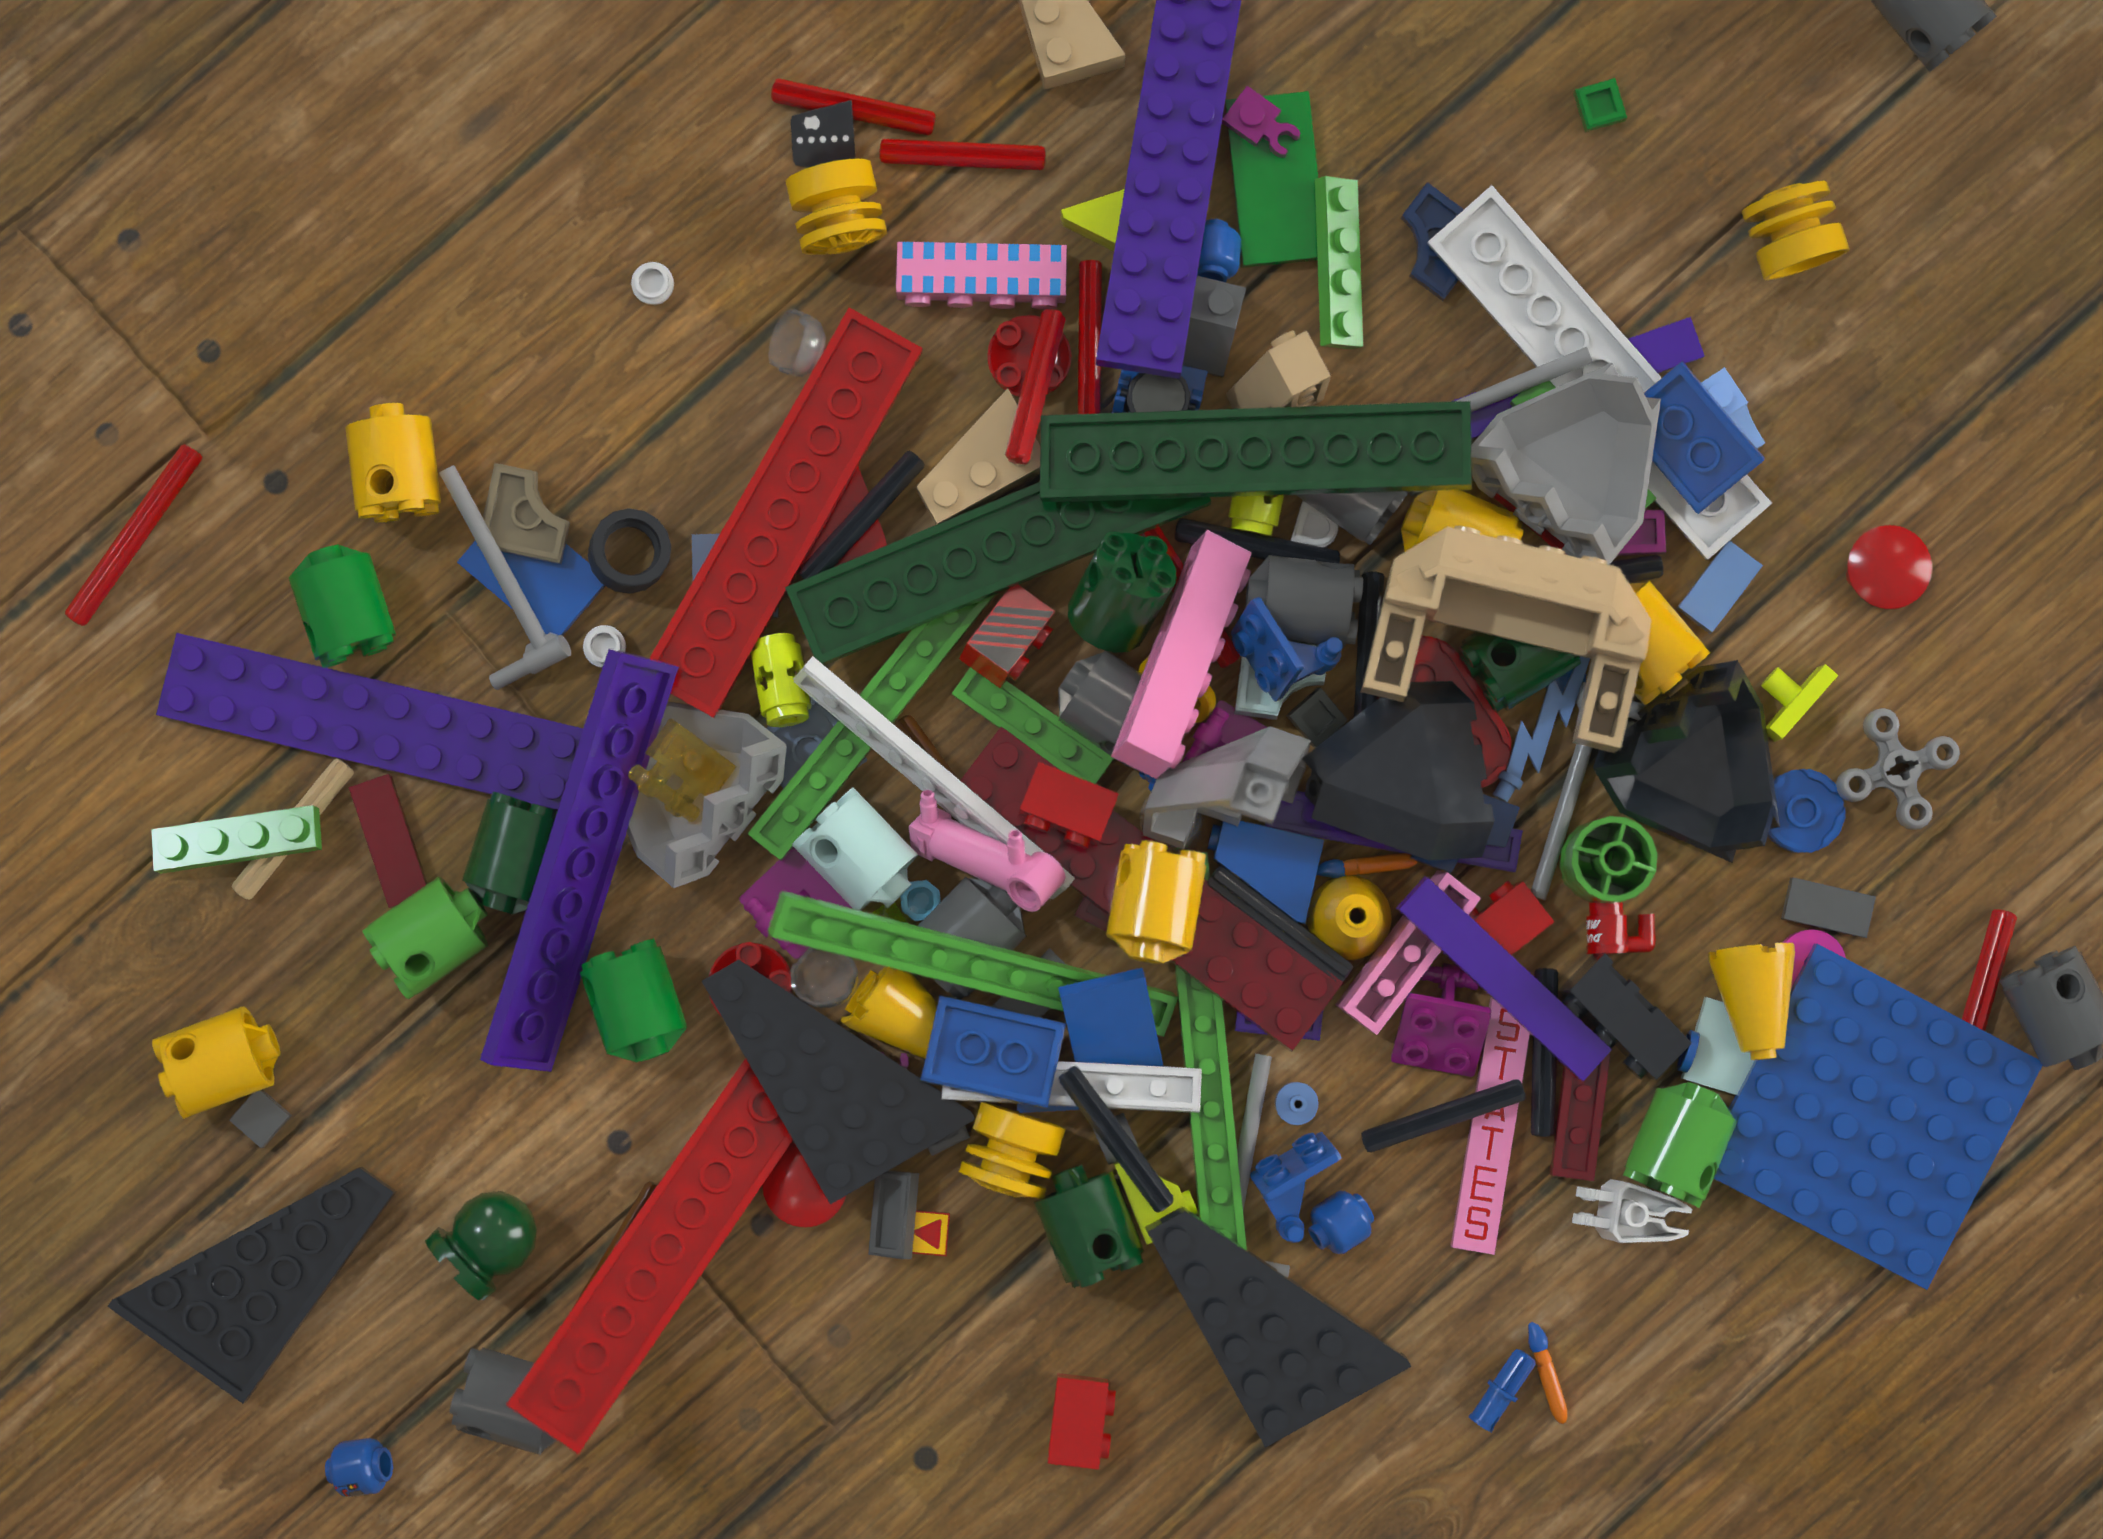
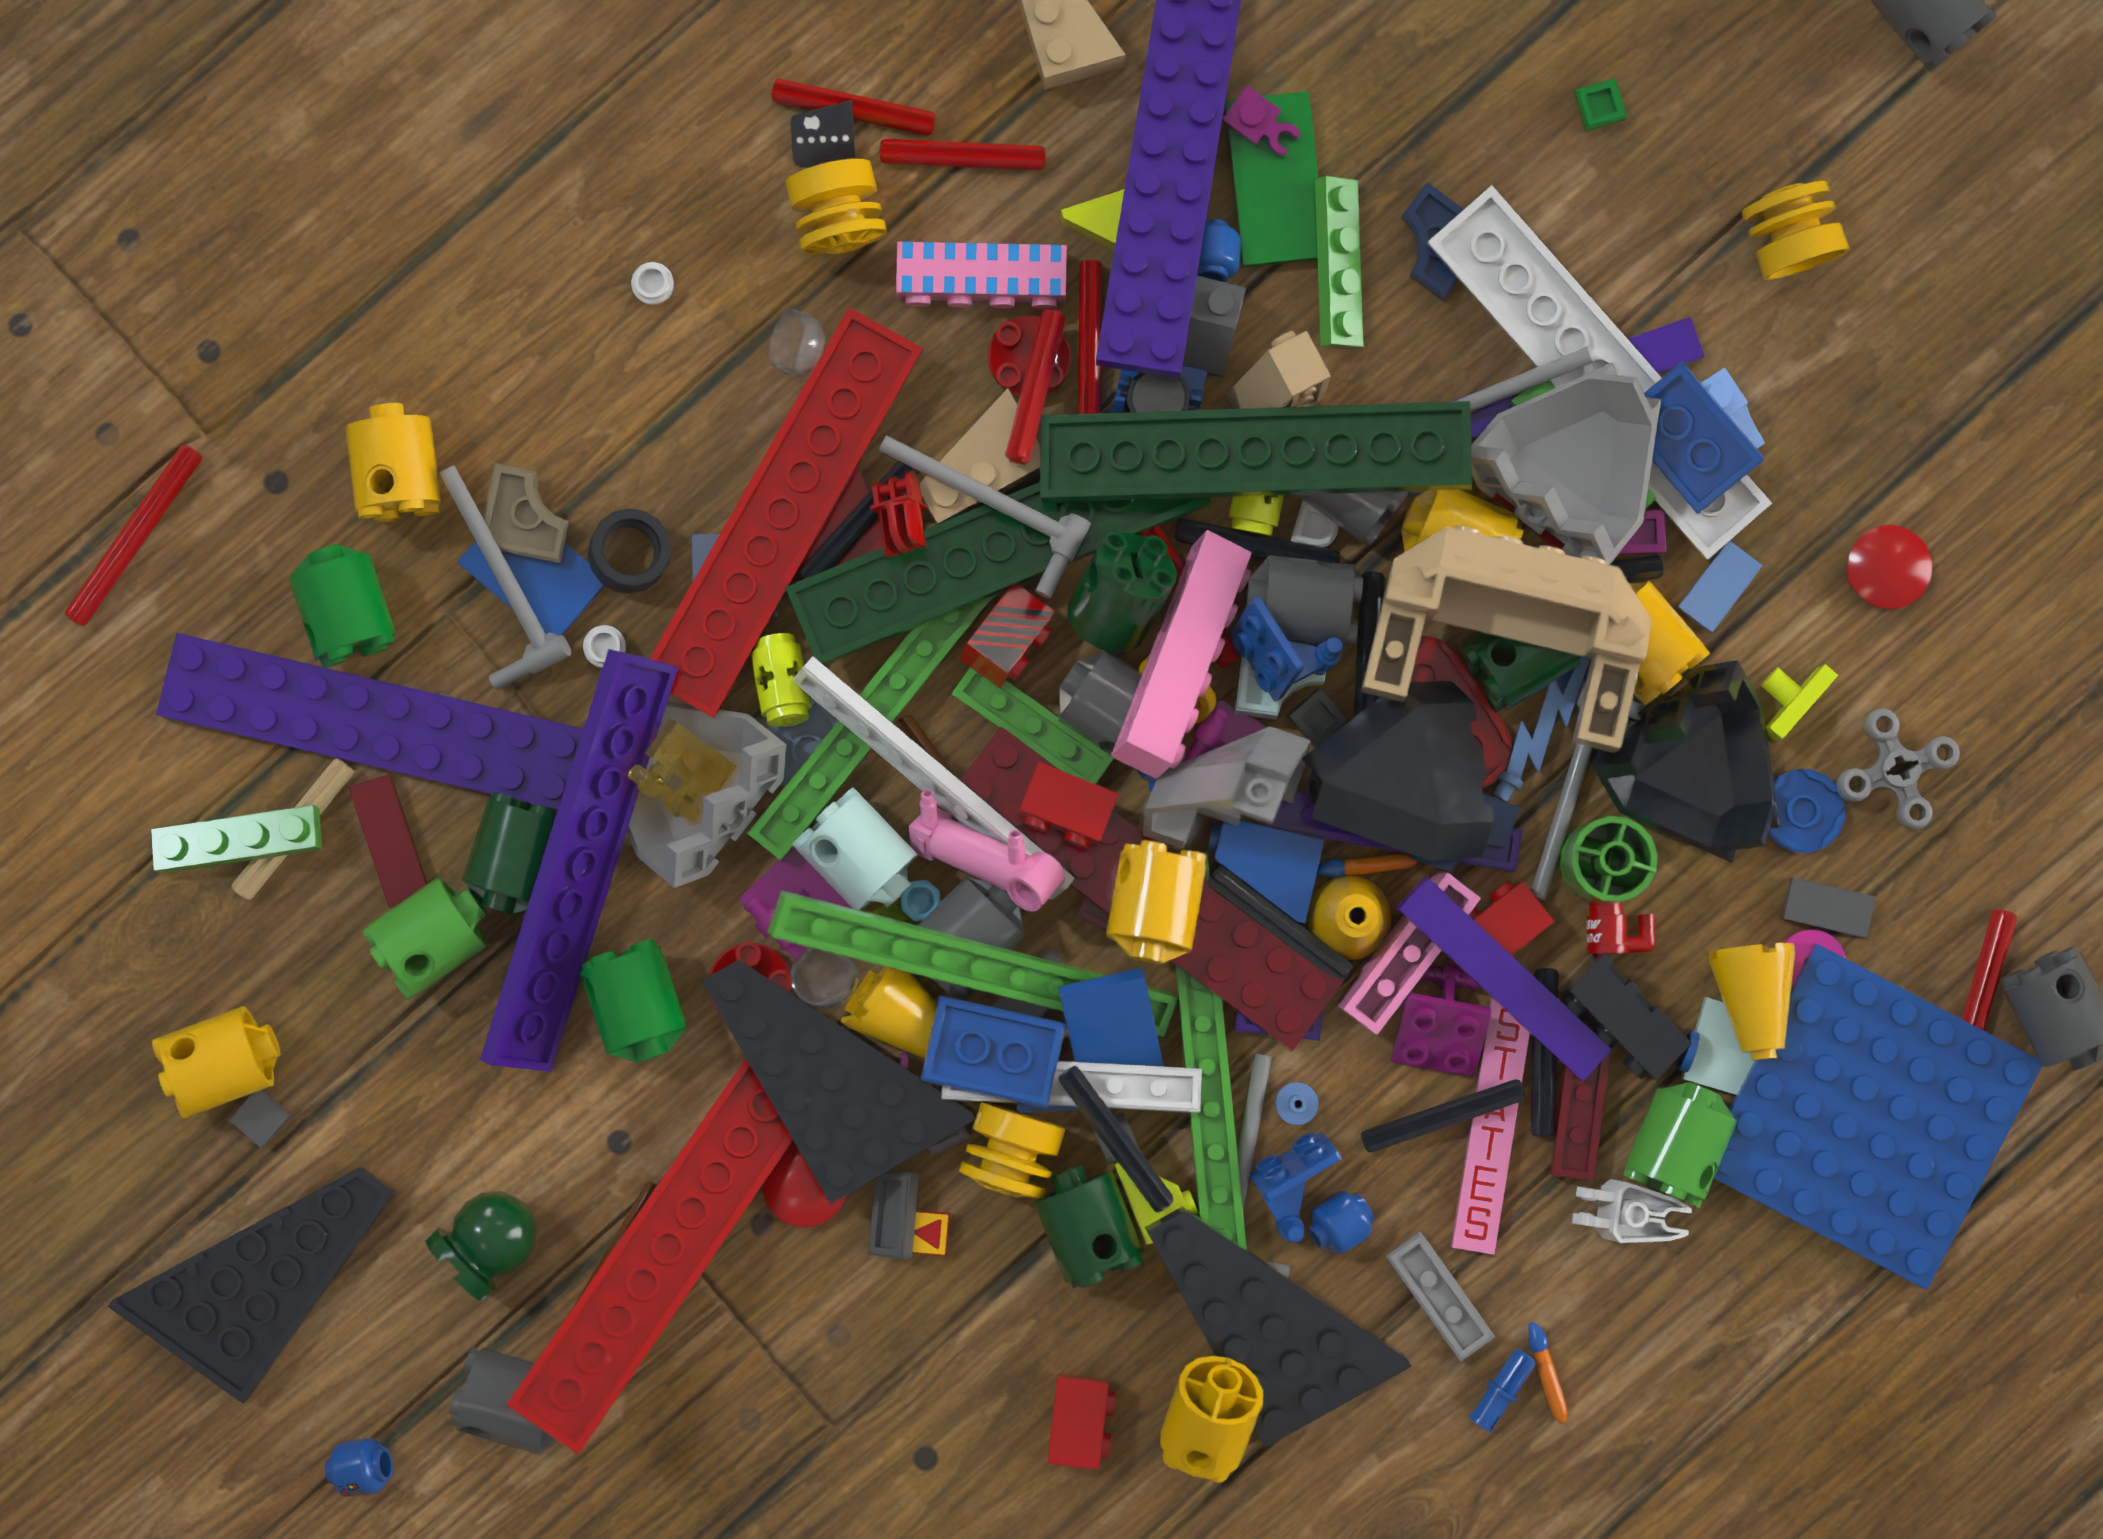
none -> red arm [870,471,928,558]
none -> light grey bar [879,435,1091,598]
none -> yellow cylinder [1160,1356,1263,1482]
none -> light grey tile [1385,1231,1495,1362]

